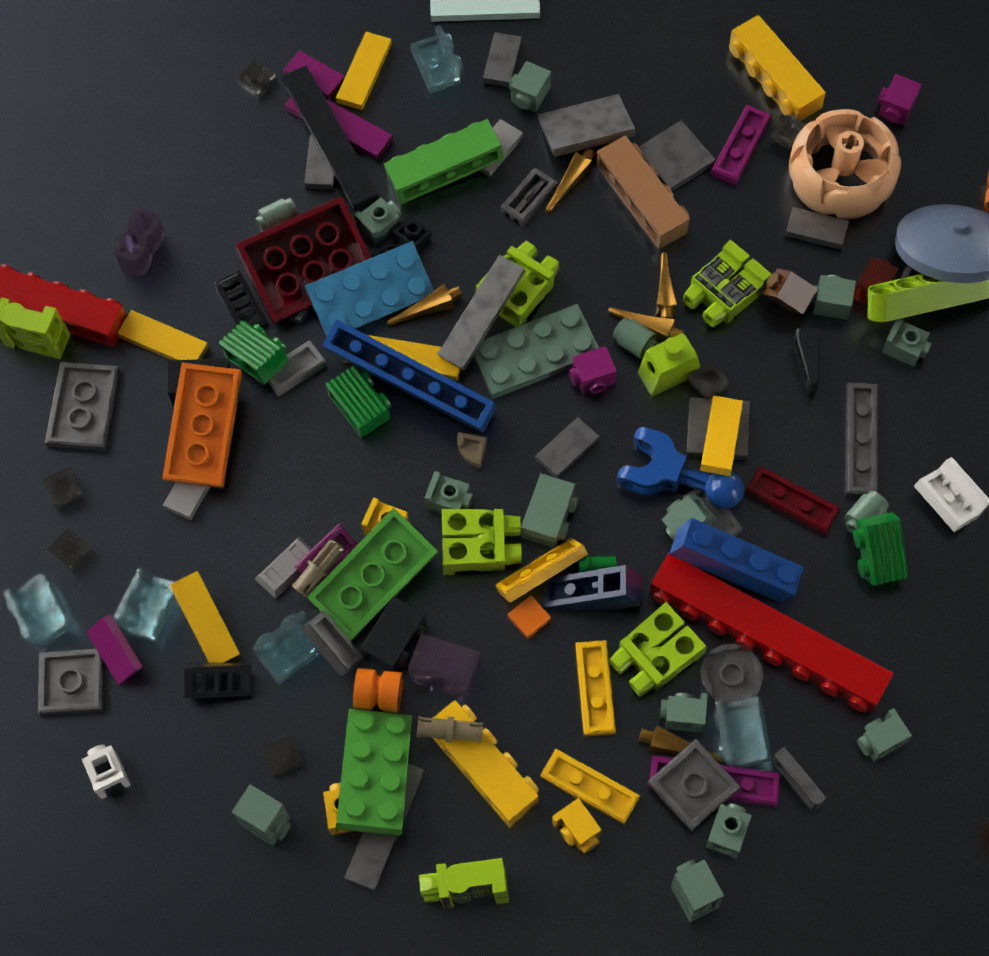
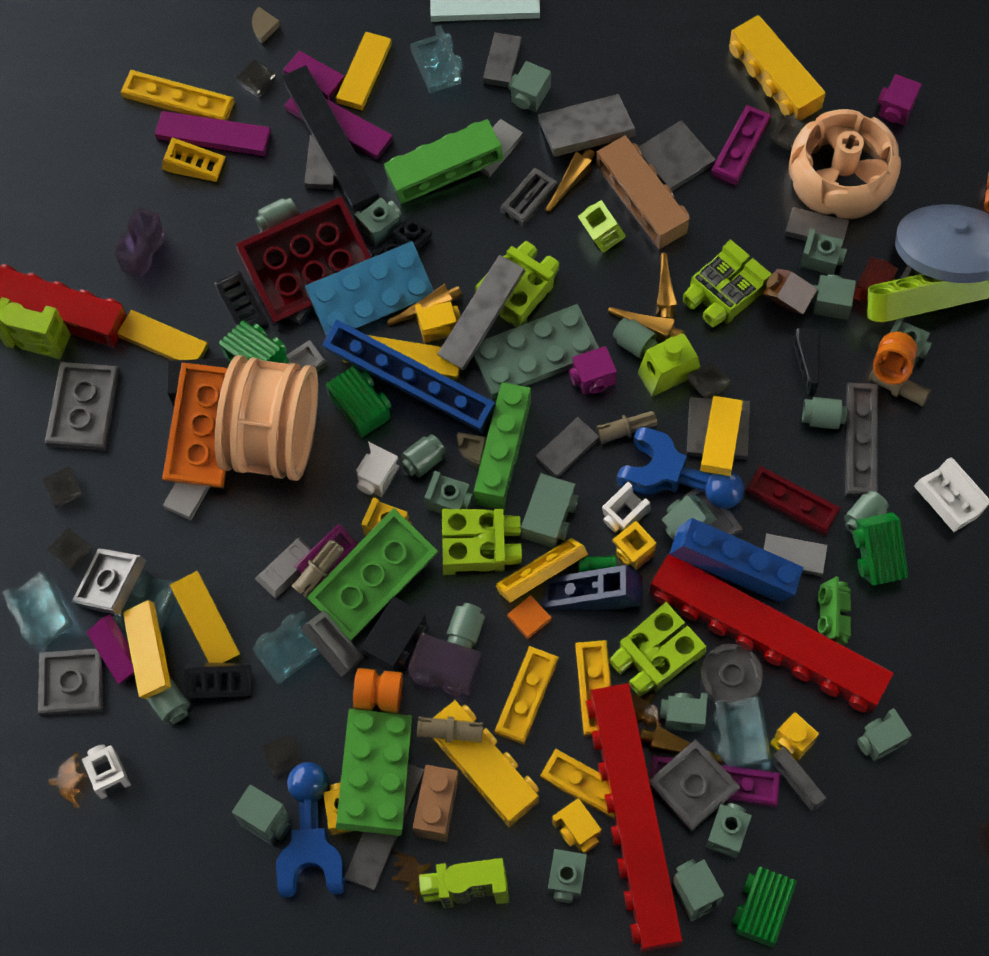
none -> clear orange piece [48,752,86,808]
none -> flat silver tile [72,548,147,615]
none -> yellow tile [121,70,235,121]
none -> yellow tile [123,600,171,700]
none -> sand green brick [147,679,190,724]
none -> magenta tile [155,111,271,156]
none -> yellow slope [162,137,226,182]
none -> light nougat wheel [215,355,318,481]
none -> dark tan tile [252,7,280,44]
none -> blue piece [276,762,345,898]
none -> white window [356,442,400,497]
none -> clear orange piece [392,850,431,904]
none -> sand green brick [400,434,446,478]
none -> medium nougat brick [413,765,459,842]
none -> yellow brick [415,301,461,344]
none -> sand green brick [446,603,485,652]
none -> bright green brick [474,382,531,510]
none -> yellow tile [494,646,559,745]
none -> sand green brick [548,849,587,903]
none -> lime brick [578,200,627,253]
none -> red brick [585,683,683,952]
none -> dark tan axle [596,411,657,444]
none -> white window [602,482,651,532]
none -> yellow brick [612,521,657,570]
none -> clear orange piece [631,694,662,727]
none -> green brick [732,867,797,948]
none -> light grey tile [763,534,828,577]
none -> yellow brick [769,712,819,761]
none -> sand green brick [800,228,847,275]
none -> sand green brick [802,397,847,429]
none -> bright green hinge [818,576,851,645]
none -> dark tan pin [868,370,931,407]
none -> orange wheel [873,331,918,385]

